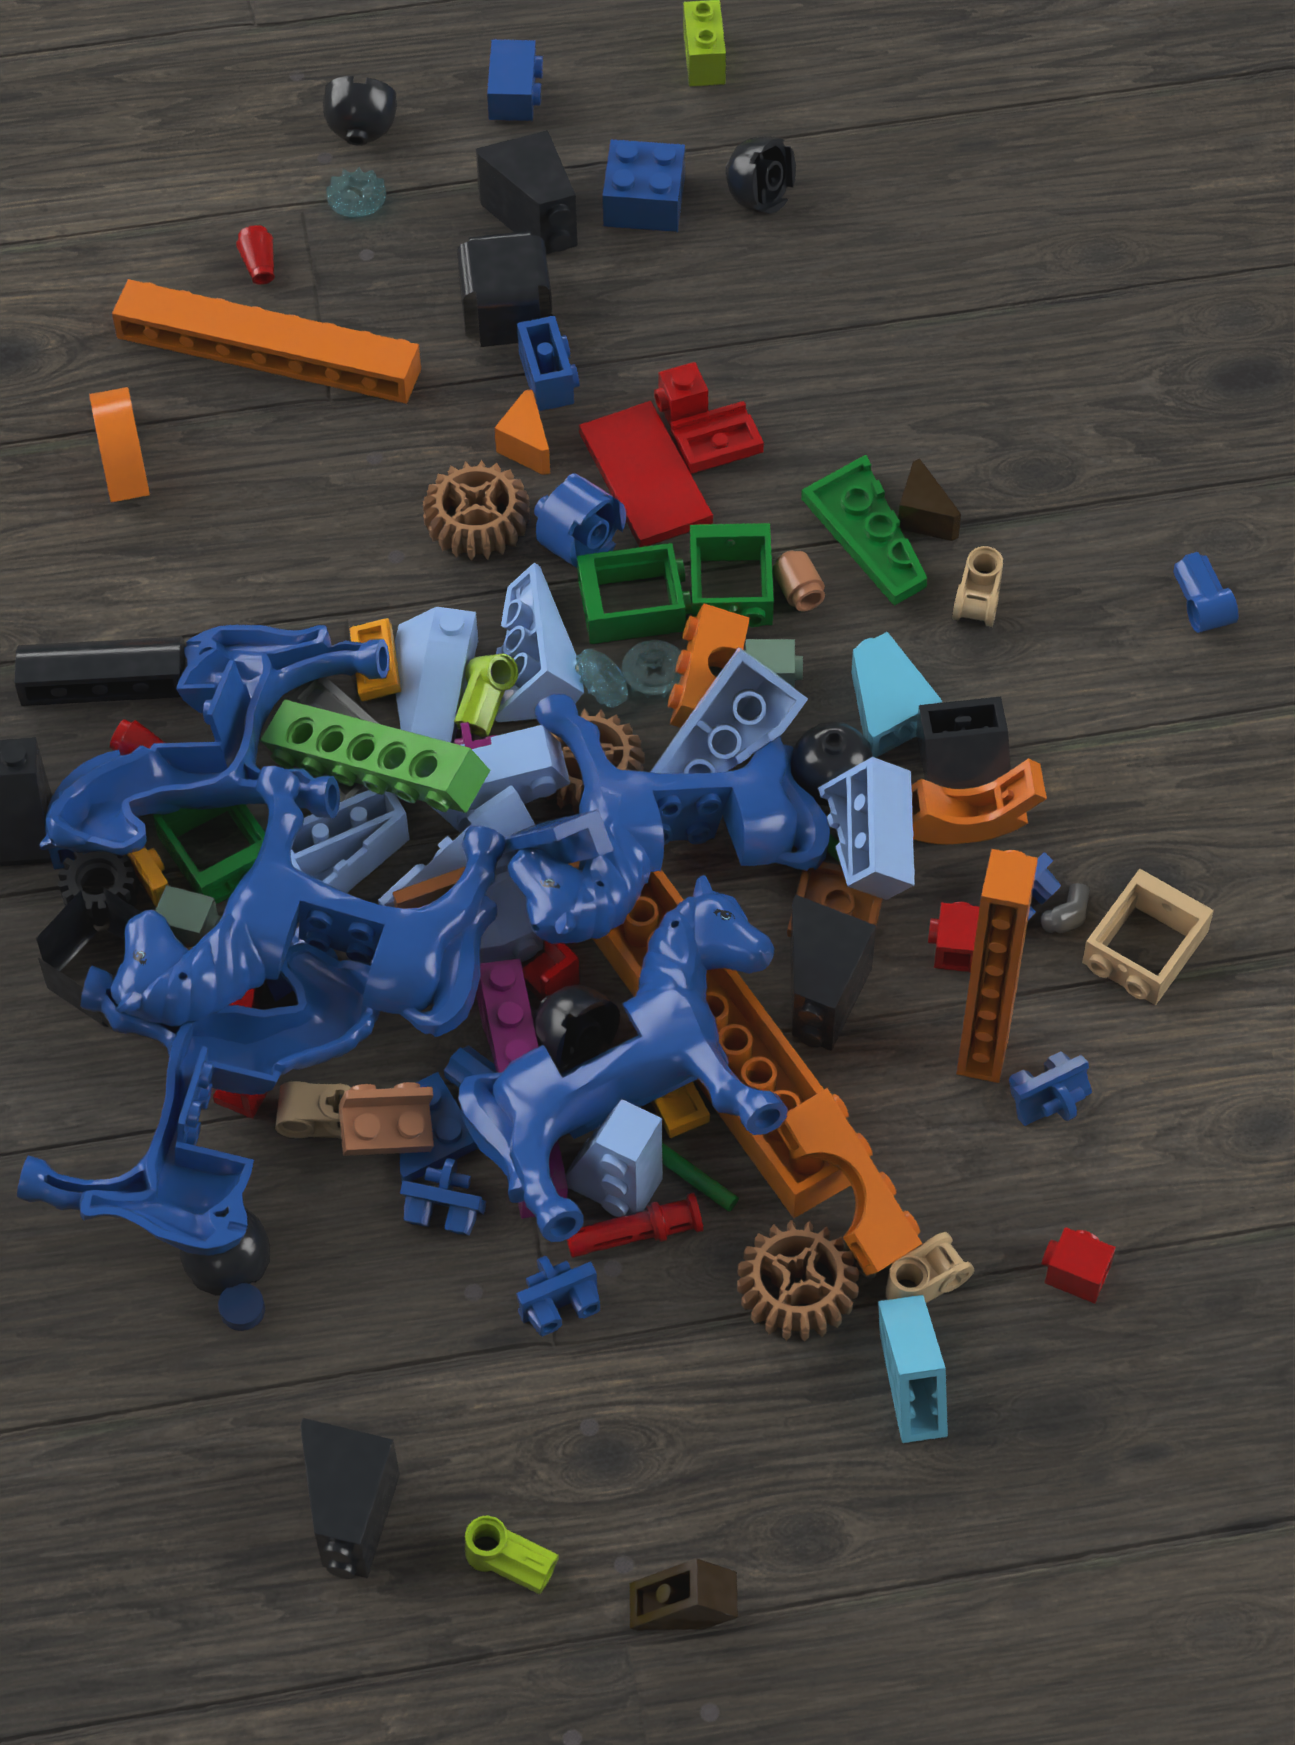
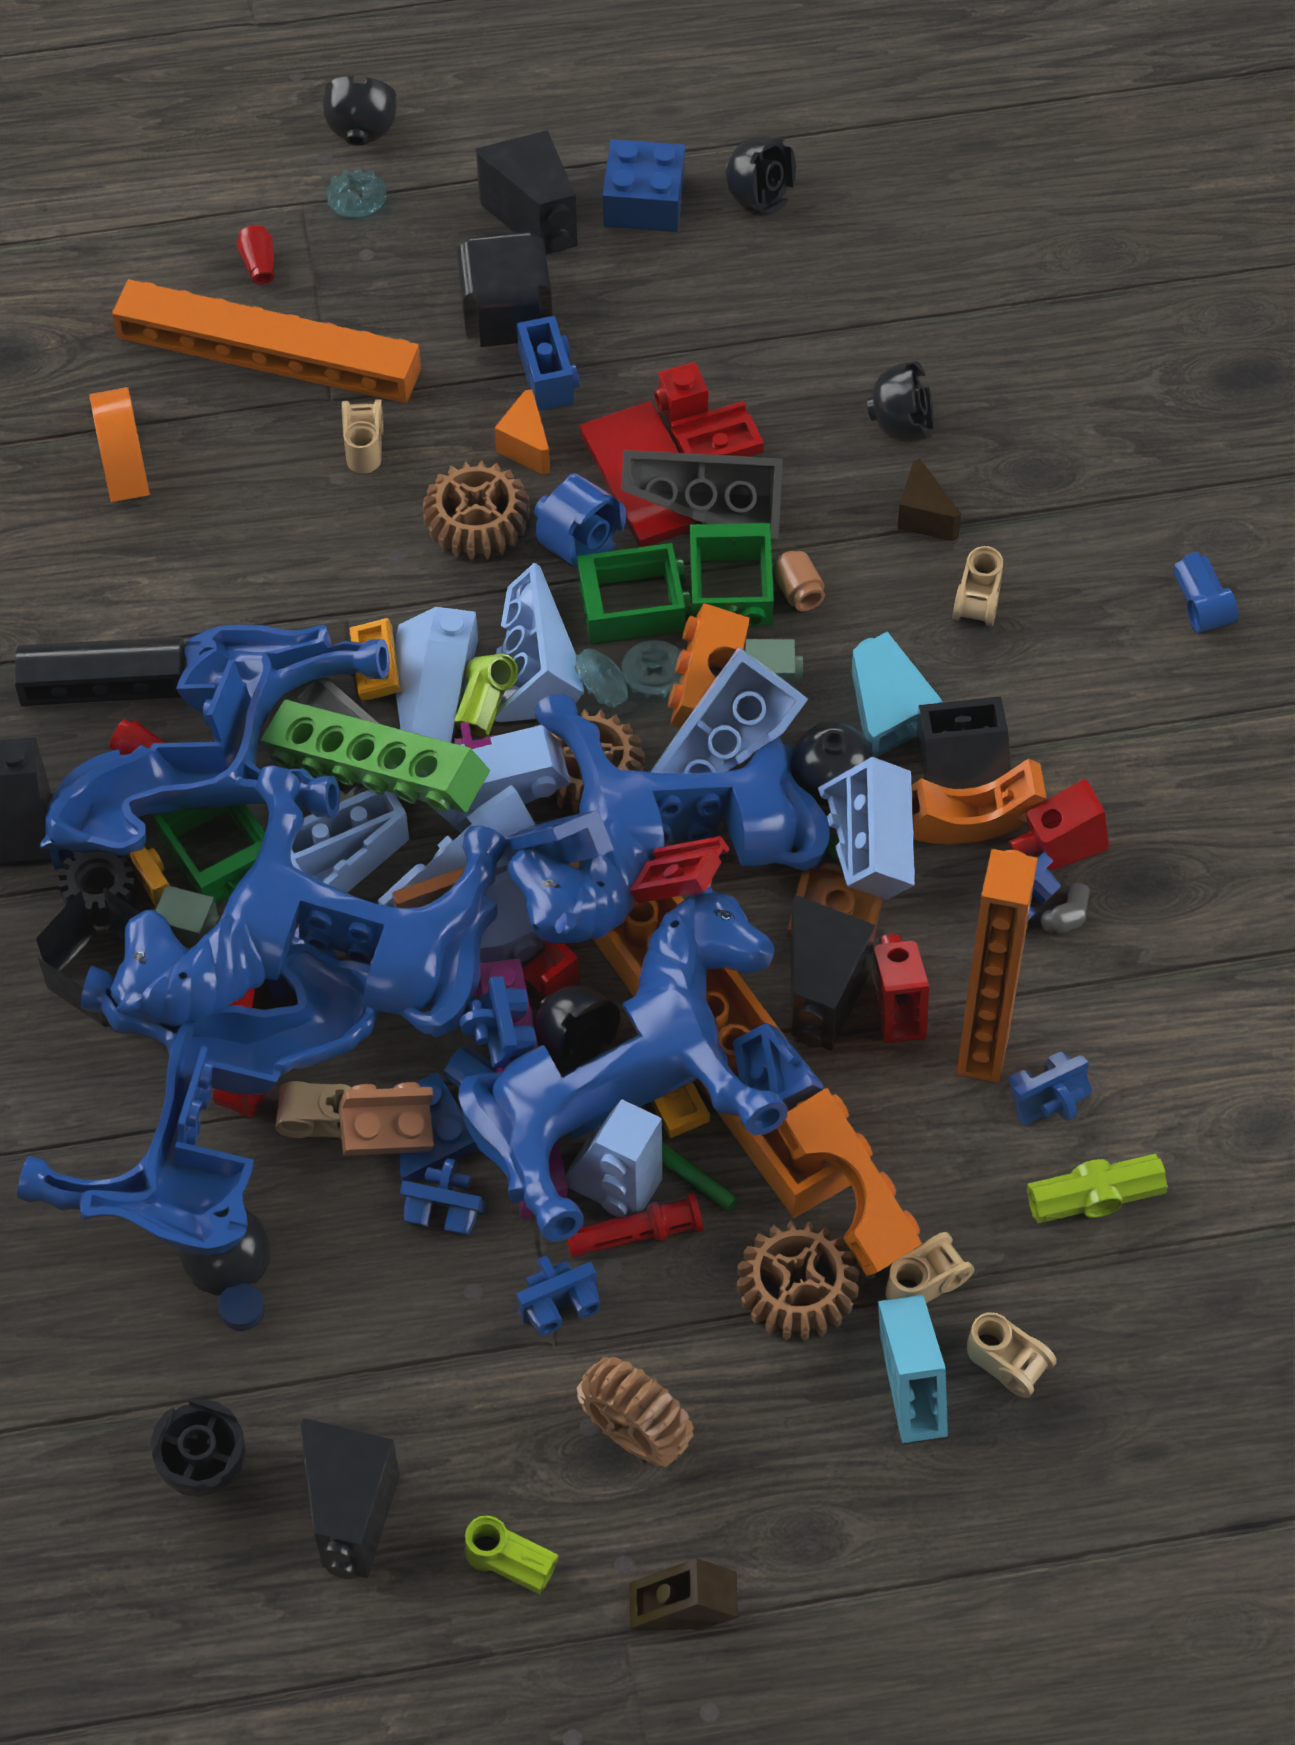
blue brick [487,39,543,121] -> none
lime brick [683,0,726,86] -> none
green wing [801,455,927,606] -> none
red brick [928,902,980,972] -> none
red brick [1041,1227,1116,1304] -> none
tan window [1082,869,1214,1005] -> none
none -> black cylinder [150,1399,246,1497]
none -> tan piece [342,400,383,474]
none -> blue hips [459,977,536,1068]
none -> medium nougat gear [576,1357,694,1467]
none -> dark grey wedge [621,450,783,539]
none -> red plate [629,836,729,903]
none -> blue wing [733,1023,824,1108]
none -> black cylinder [867,361,934,441]
none -> red torso [872,934,929,1044]
none -> tan piece [967,1312,1057,1398]
none -> red torso [1008,779,1109,871]
none -> lime piece [1027,1154,1168,1224]

